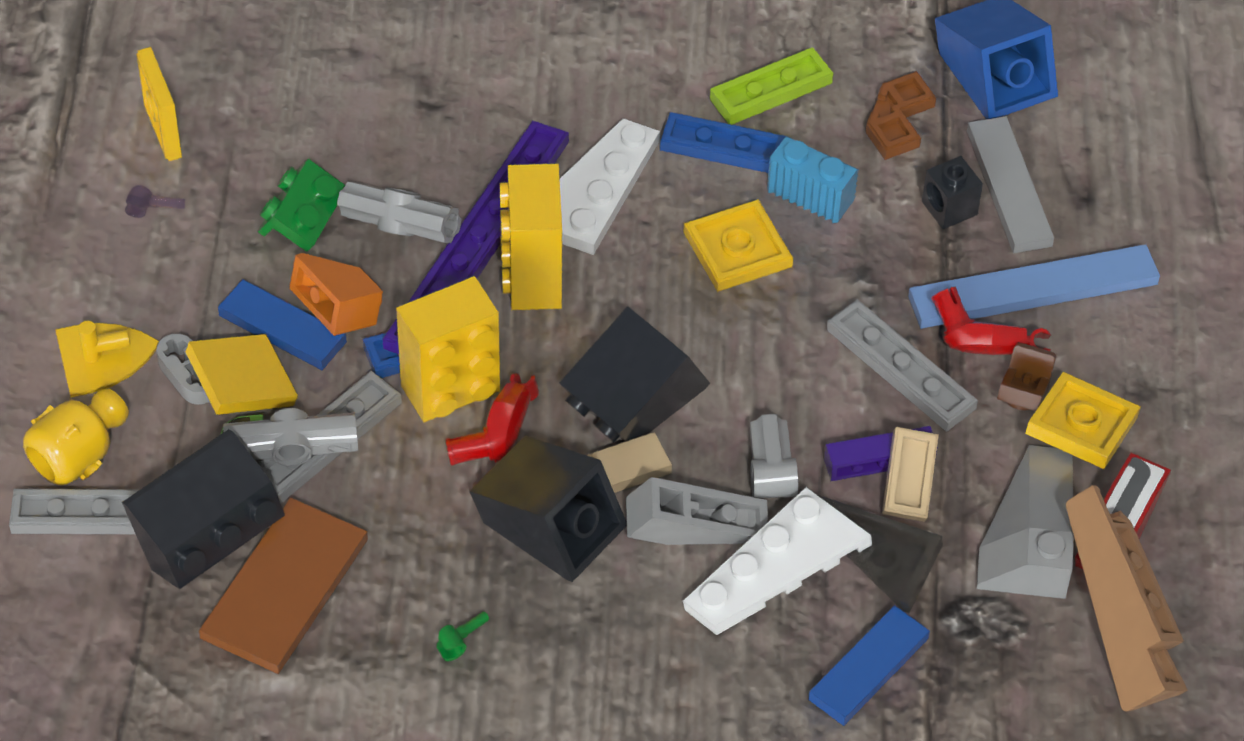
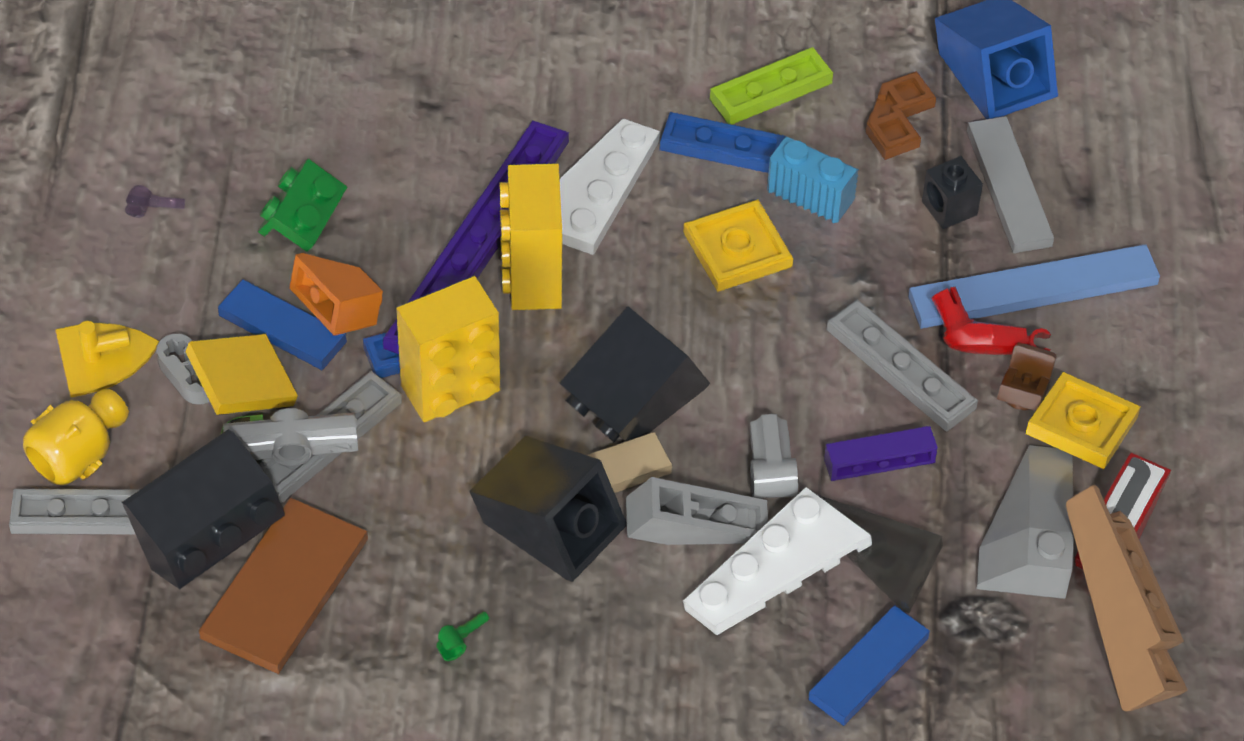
yellow tile [136,47,182,162] -> none
light grey piece [337,181,462,243] -> none
red arm [446,373,539,466] -> none
tan tile [882,427,939,522] -> none

